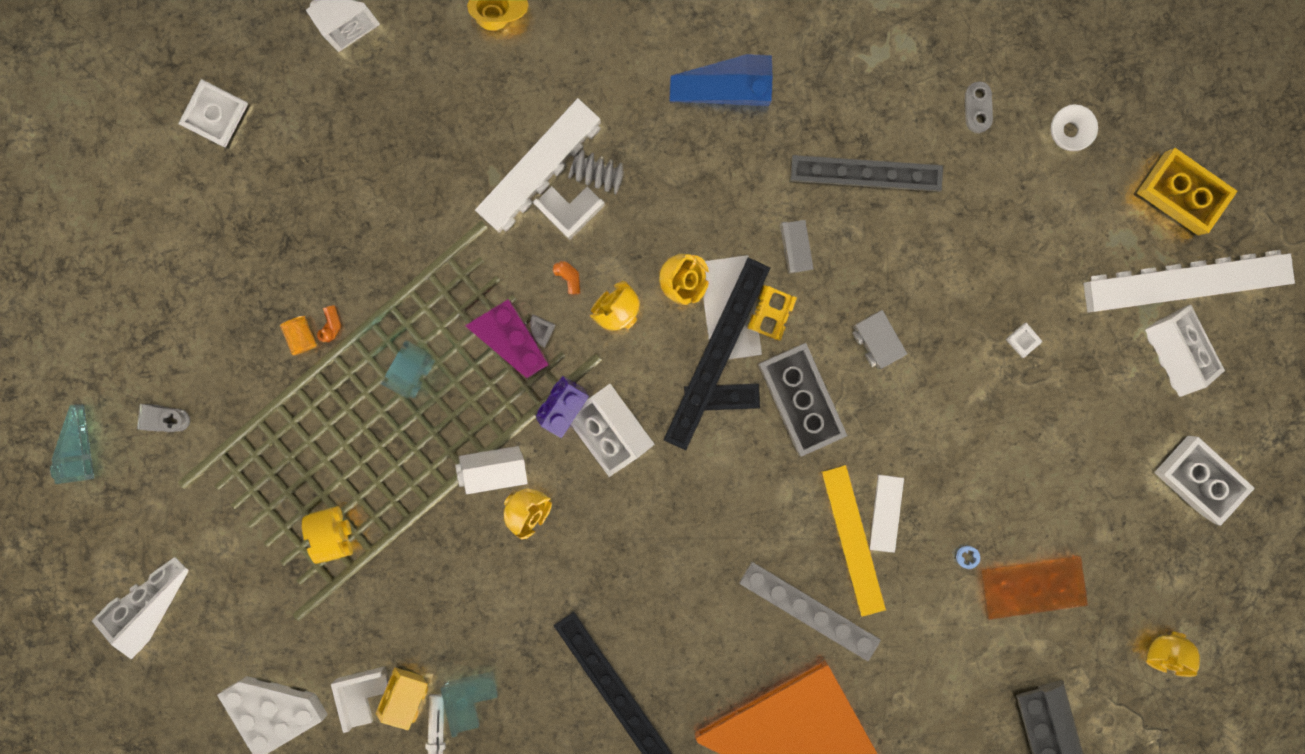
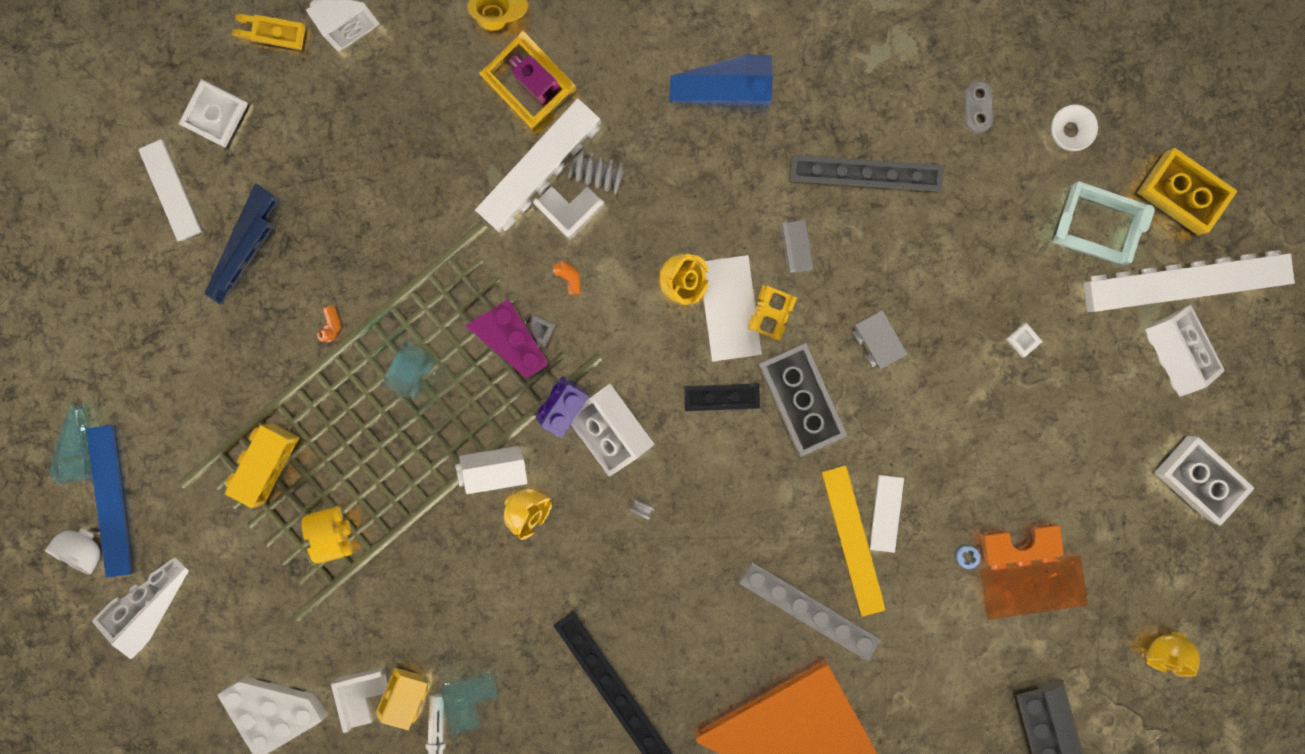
light grey piece [137,404,190,432] -> none
light orange piece [280,316,317,355] -> none
yellow cylinder [590,281,640,331] -> none
black tile [663,257,771,451] -> none
none -> white cylinder [45,528,100,575]
none -> blue tile [86,425,133,578]
none -> white tile [138,139,203,242]
none -> dark blue wedge [205,184,279,305]
none -> yellow brick [224,423,300,508]
none -> yellow hinge [232,14,306,50]
none -> yellow piece [479,30,576,134]
none -> magenta torso [508,53,562,107]
none -> light grey bush [630,499,655,520]
none -> orange arch [979,523,1064,569]
none -> light aqua piece [1052,181,1155,266]

